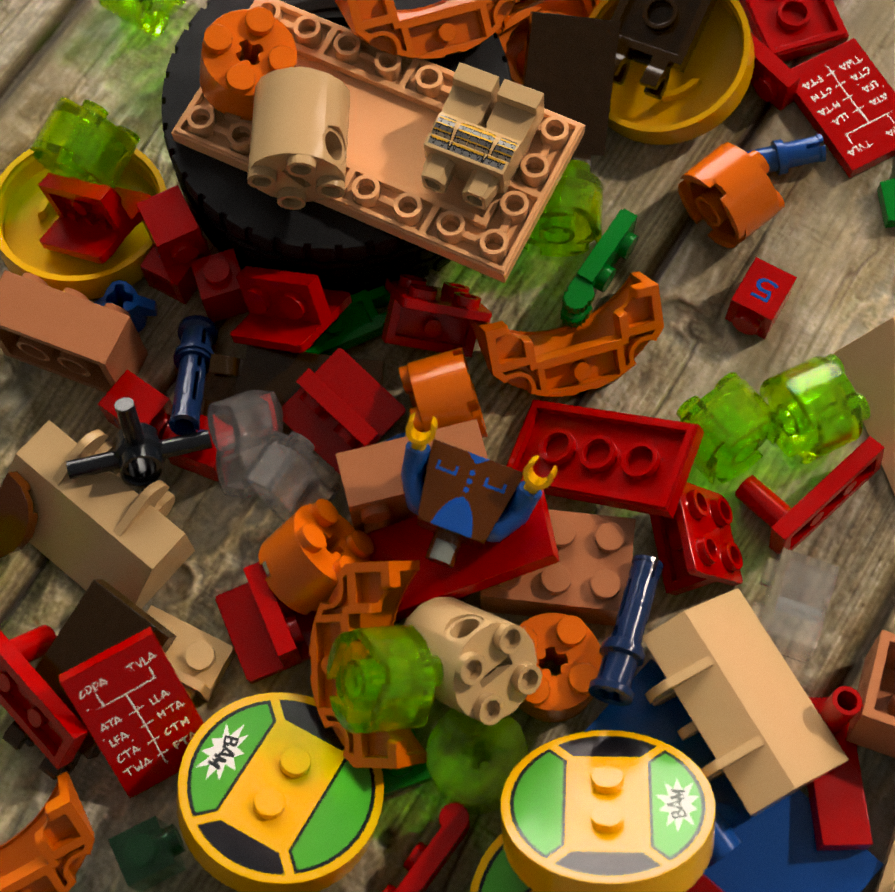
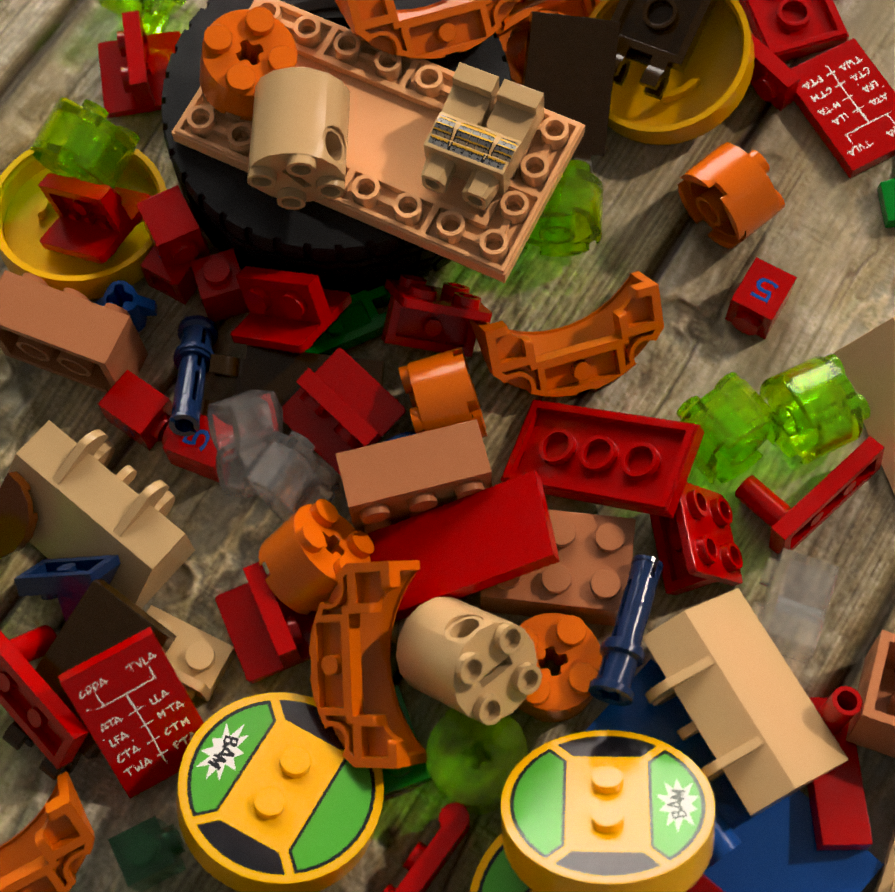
black bar [66,397,213,492] -> none
clear neon green brick [327,625,444,733] -> none
torso [401,413,558,568] -> none
green hinge [560,209,639,328] -> none
blue pin [746,134,826,175] -> none
none -> dark blue slope [14,555,121,622]
none -> red bracket [98,10,181,118]

